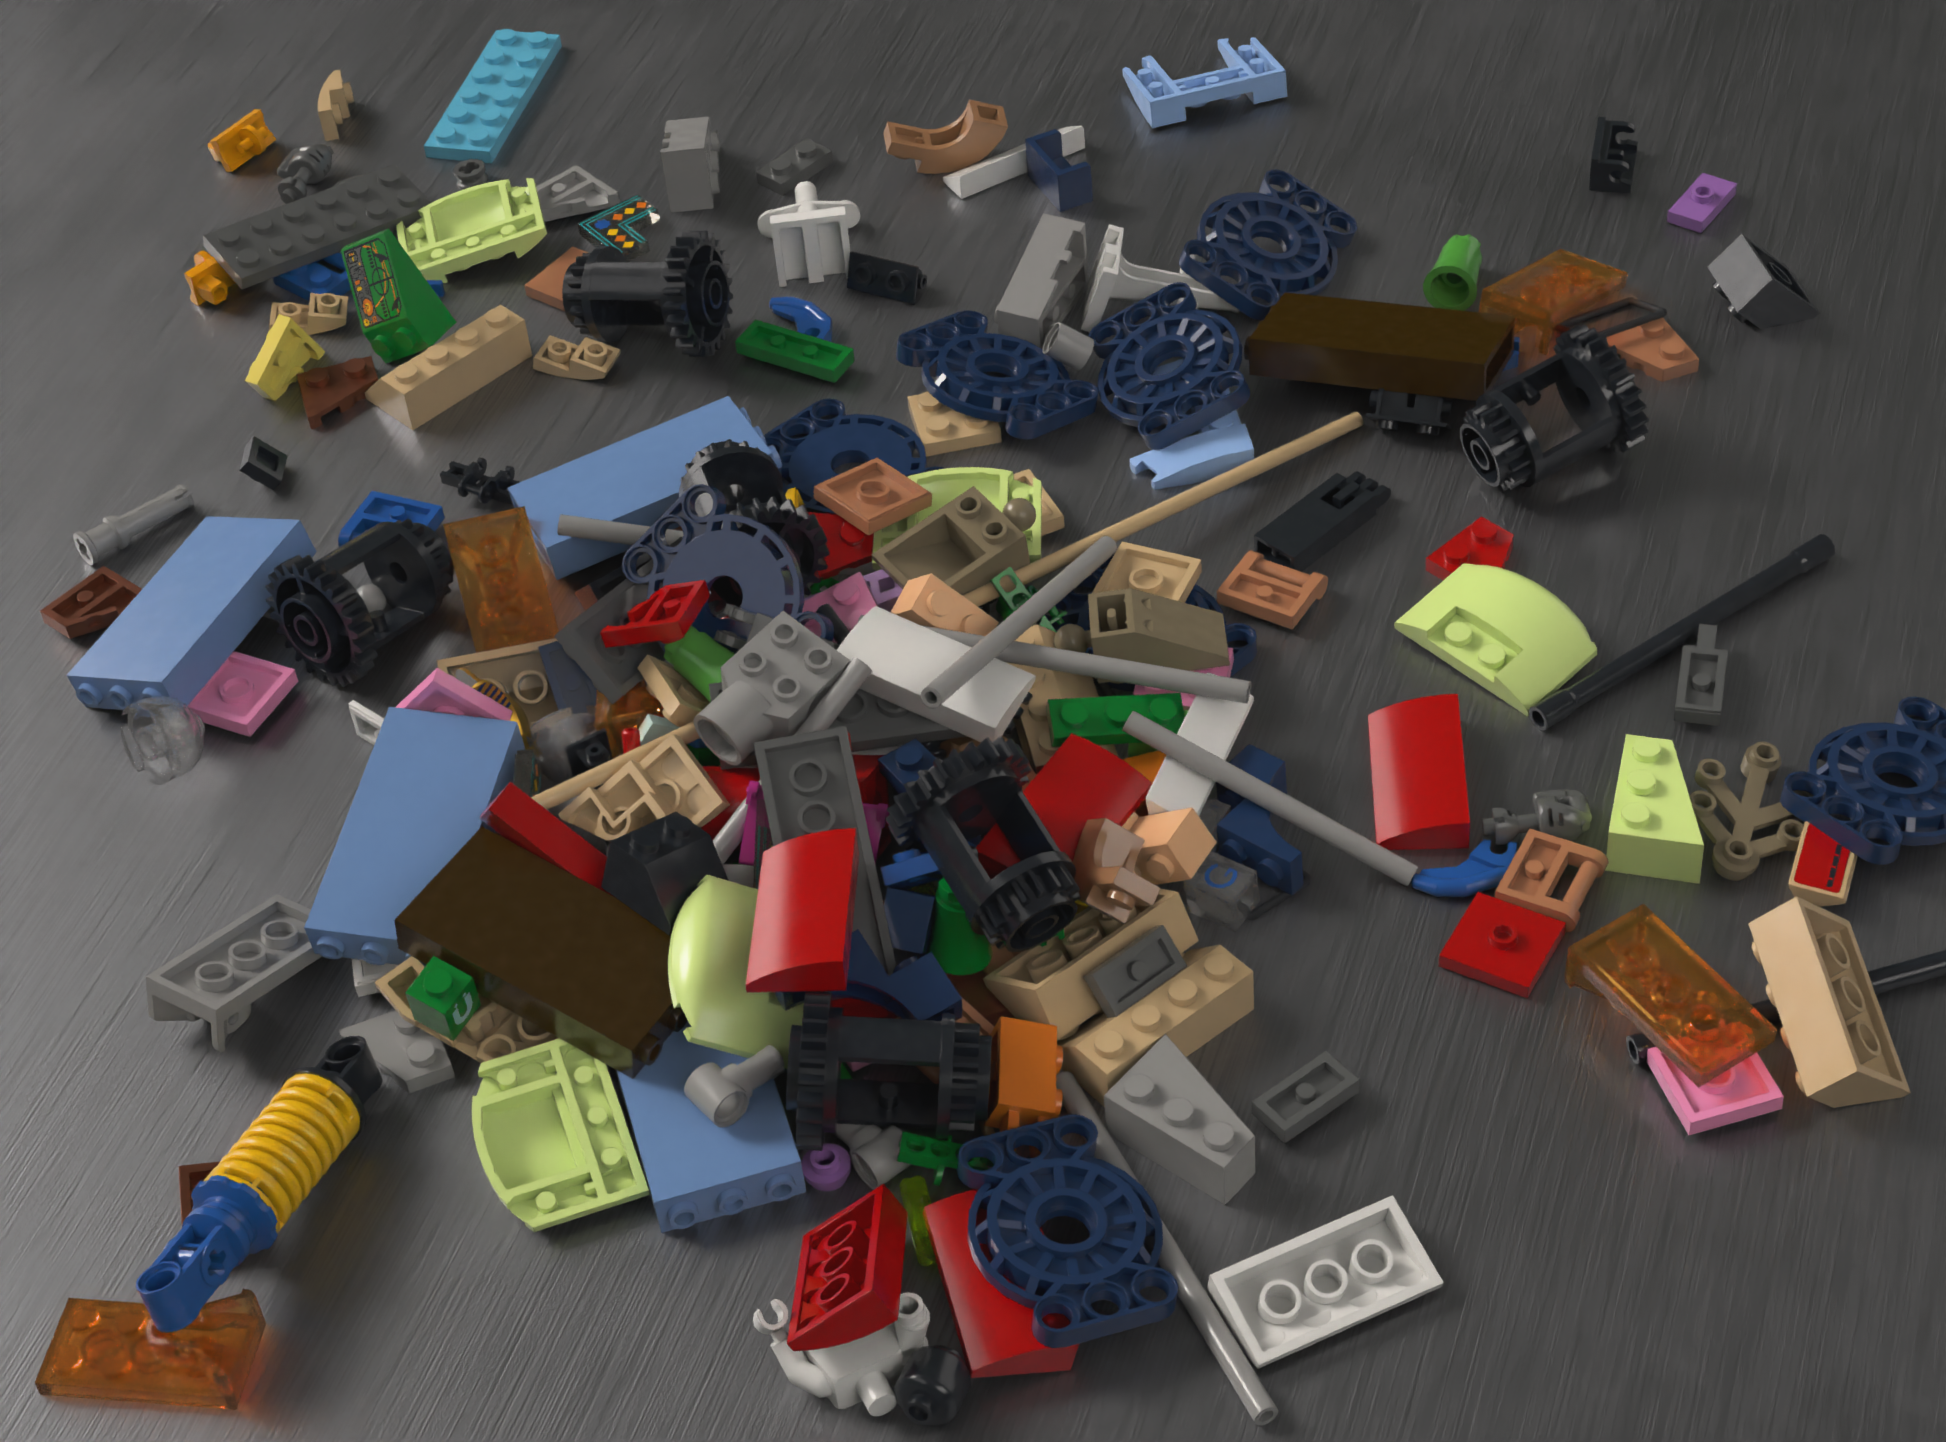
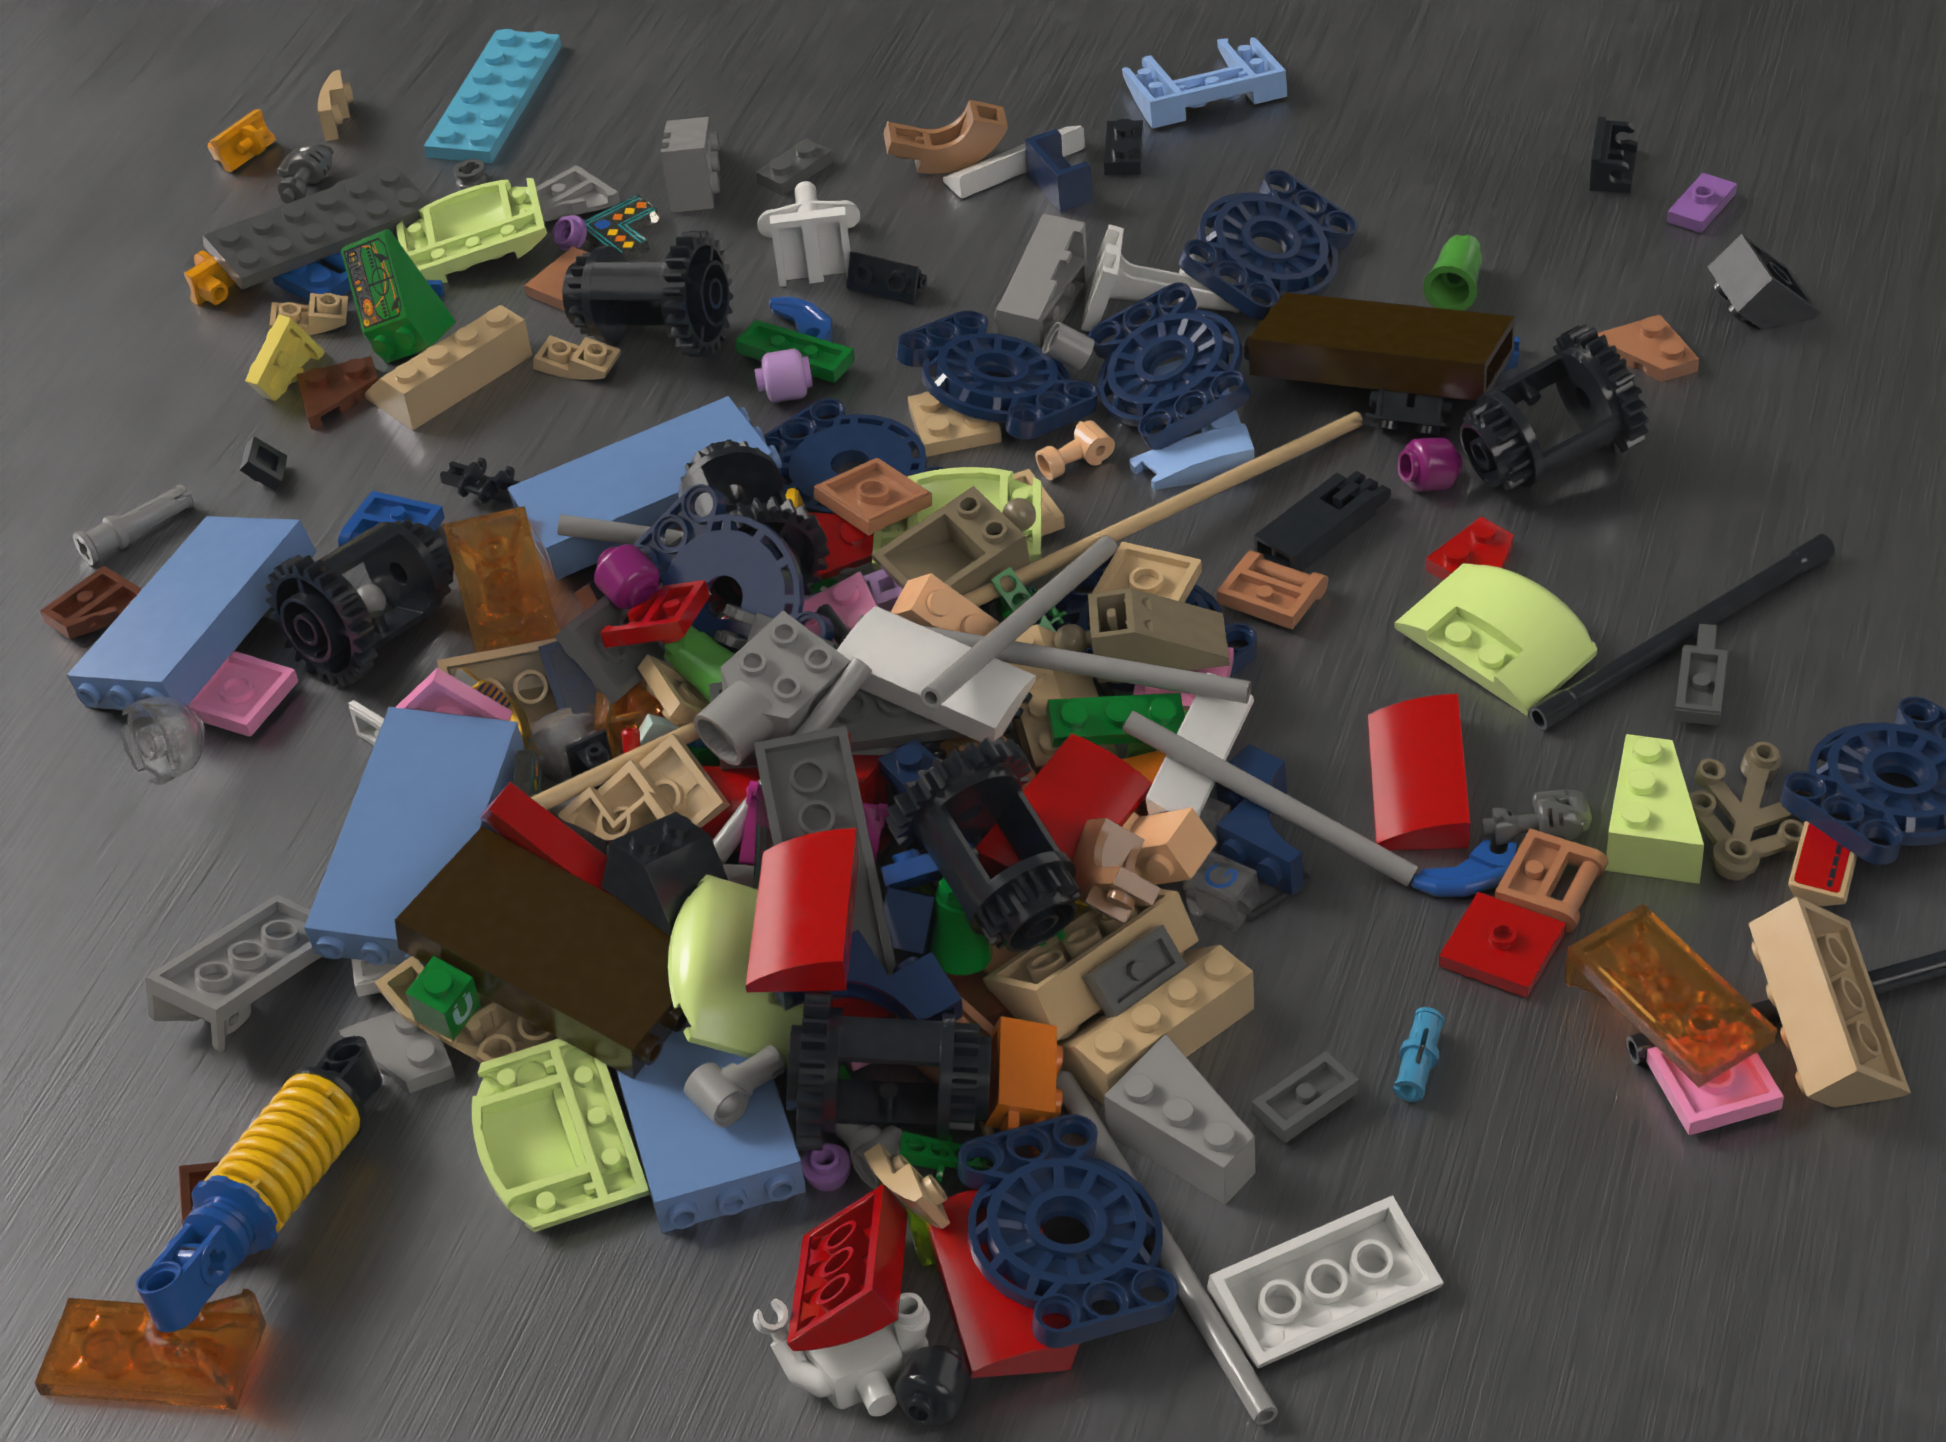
clear orange plate [1478,249,1628,355] -> none
black piece [1554,297,1667,337] -> none
none -> medium lavender plate [553,215,587,251]
none -> magenta head [594,544,660,609]
none -> lavender head [754,349,813,403]
none -> tan slope [863,1142,950,1229]
none -> light nougat leg [1035,420,1115,481]
none -> black plate [1104,119,1144,175]
none -> dark azure pin [1393,1007,1445,1102]
none -> magenta head [1398,438,1463,492]

